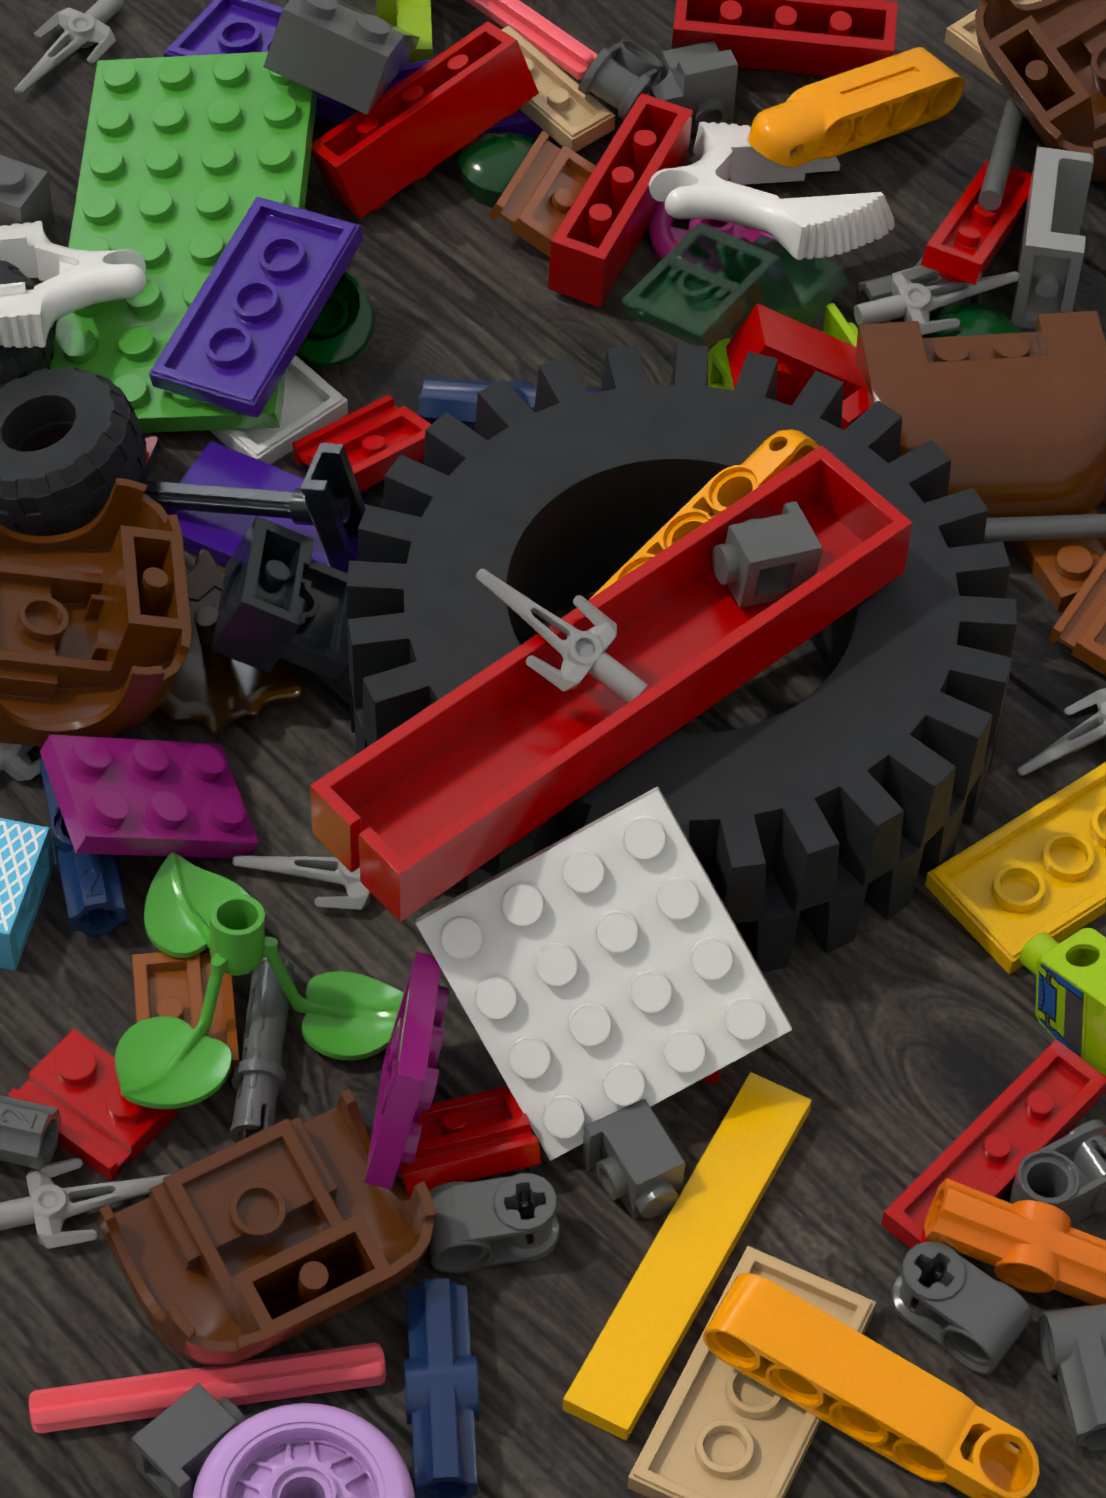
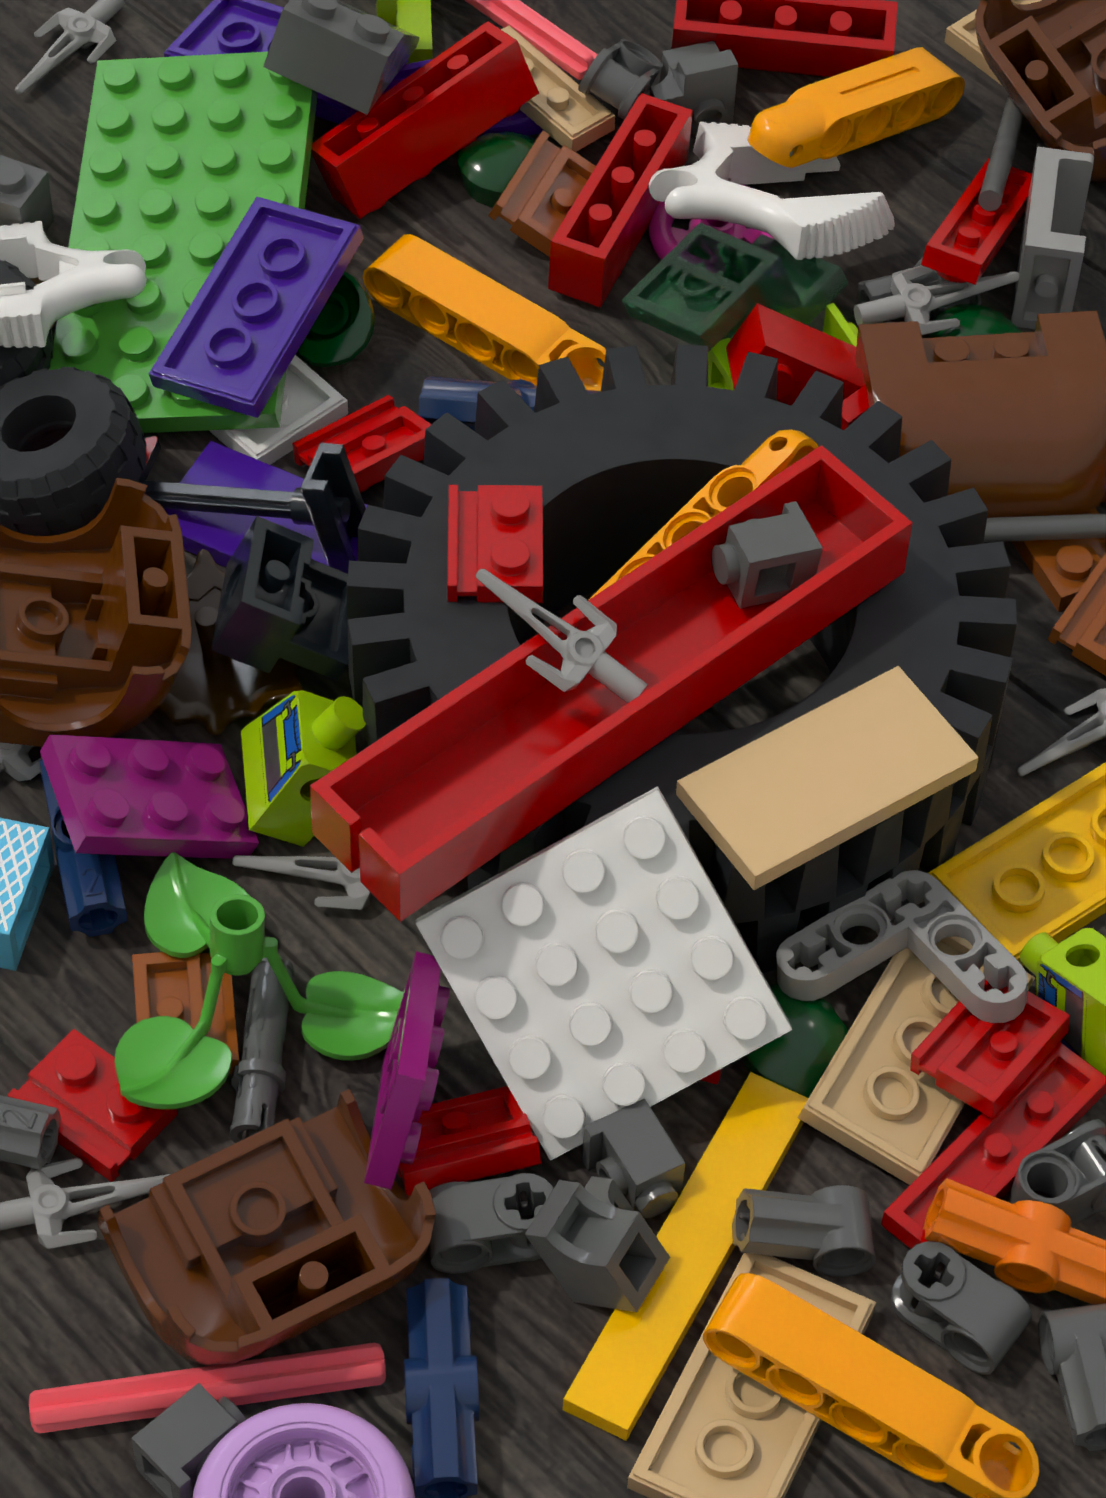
none -> lime torso [241,690,366,847]
none -> light orange piece [363,234,606,391]
none -> red plate [447,485,543,603]
none -> dark grey brick [525,1176,670,1312]
none -> tan tile [676,666,979,890]
none -> dark grey piece [732,1185,876,1277]
none -> dark green hat [741,984,848,1098]
none -> light grey beam [776,870,1028,1023]
none -> tan tile [797,936,1035,1185]
none -> red plate [910,980,1070,1118]

